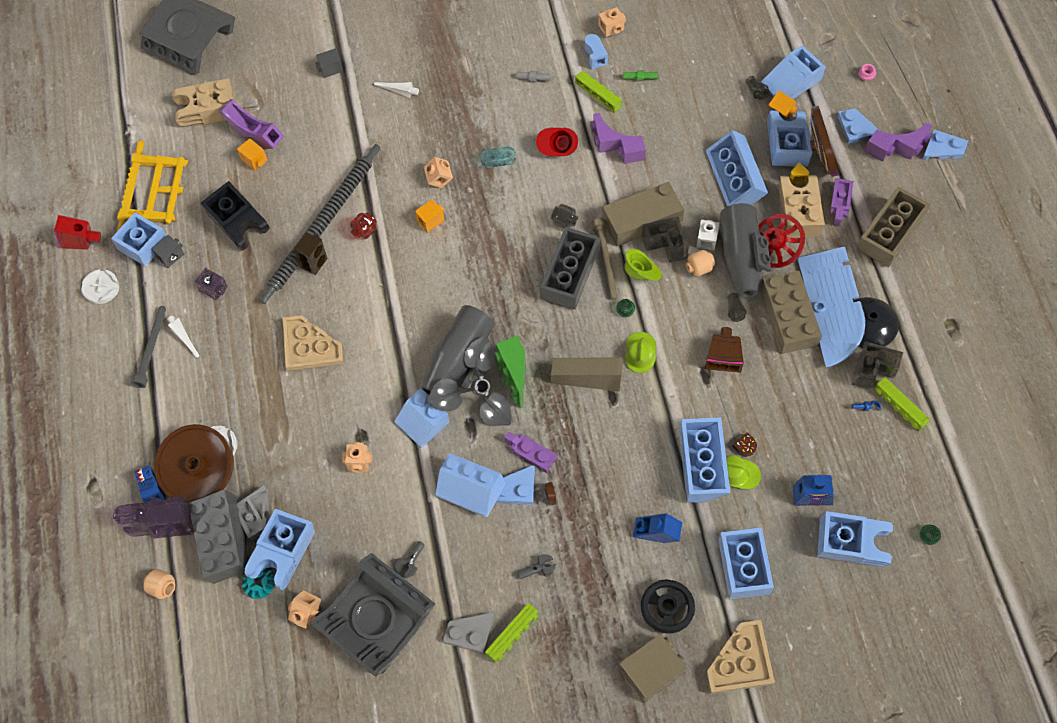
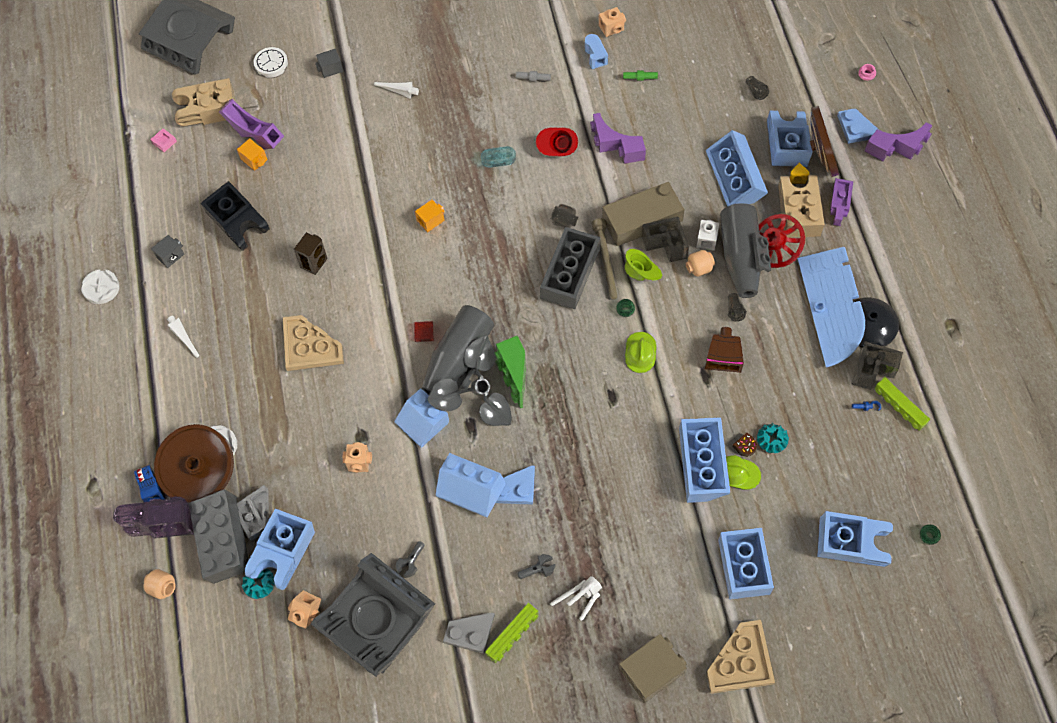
red torso [54,215,101,250] -> none
light blue brick [111,212,166,267] -> none
yellow piece [116,140,188,232] -> none
dark grey piece [130,306,166,388] -> none
clear purple brick [195,268,228,300] -> none
dark grey hose [259,144,381,304] -> none
clear red head [350,212,377,239] -> none
light nougat brick [424,157,453,188] -> none
medium lavender hinge [504,431,558,472] -> none
reddish brown tile [544,482,556,506] -> none
dark tan slope [547,357,623,392] -> none
lime piece [575,70,622,113] -> none
blue slope [633,513,682,543] -> none
black wheel [641,579,695,634] -> none
light blue slope [760,45,826,99] -> none
dark tan brick [760,271,822,354] -> none
light orange brick [769,90,798,119] -> none
blue torso [793,475,834,506] -> none
dark tan brick [857,186,931,267] -> none
light blue wing [923,129,968,160] -> none
none -> bright pink tile [150,129,177,152]
none -> white tile [254,47,288,78]
none -> clear red tile [414,321,434,342]
none -> white plant [550,576,602,621]
none -> teal gear [757,423,789,453]

